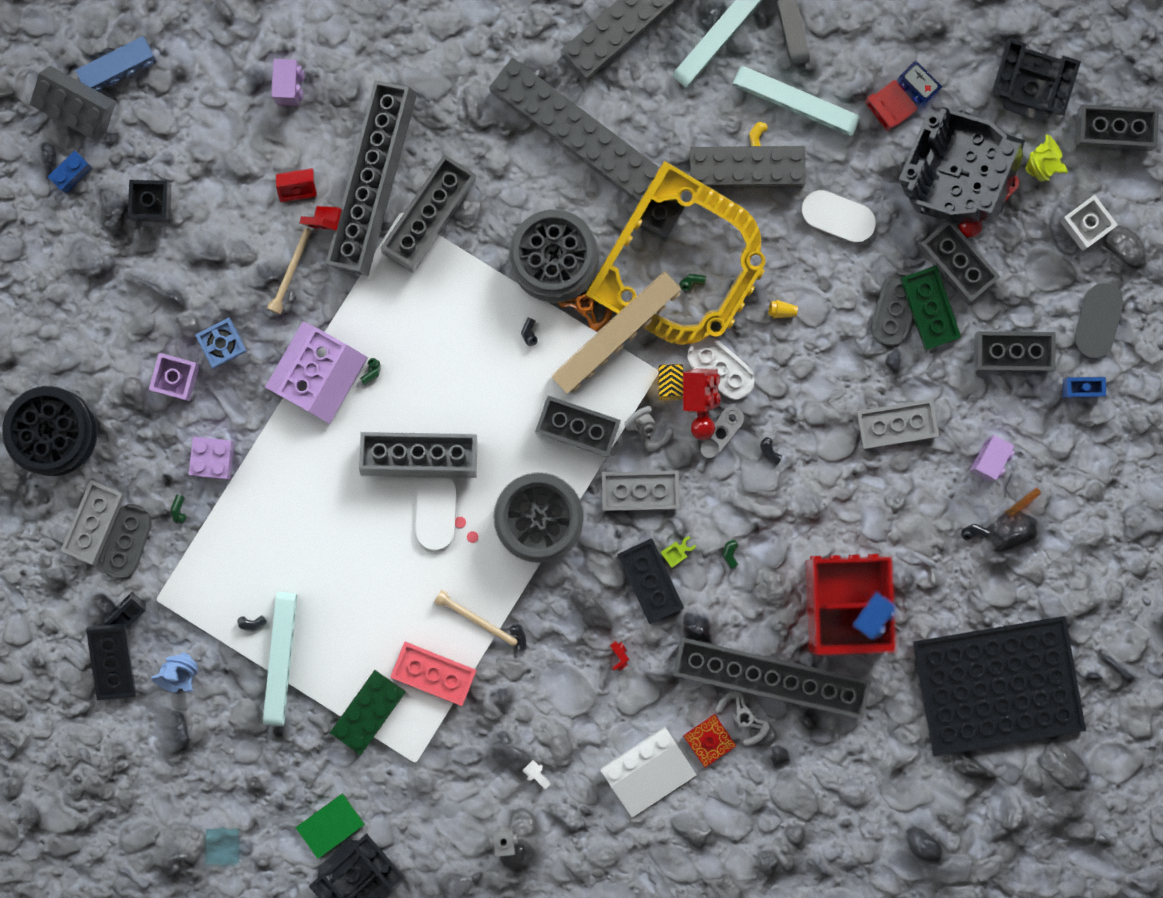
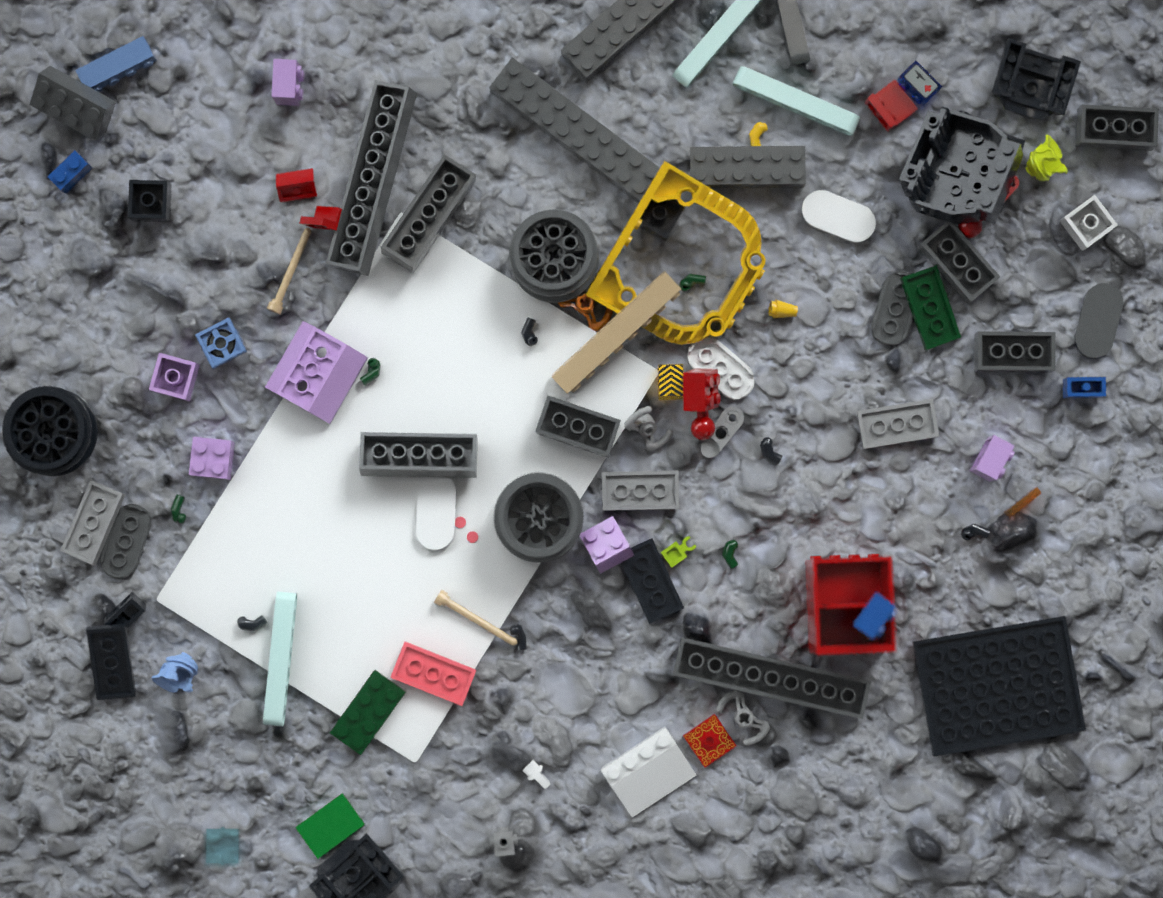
red bracket [610,640,630,672] -> none
none -> lavender brick [580,516,634,574]

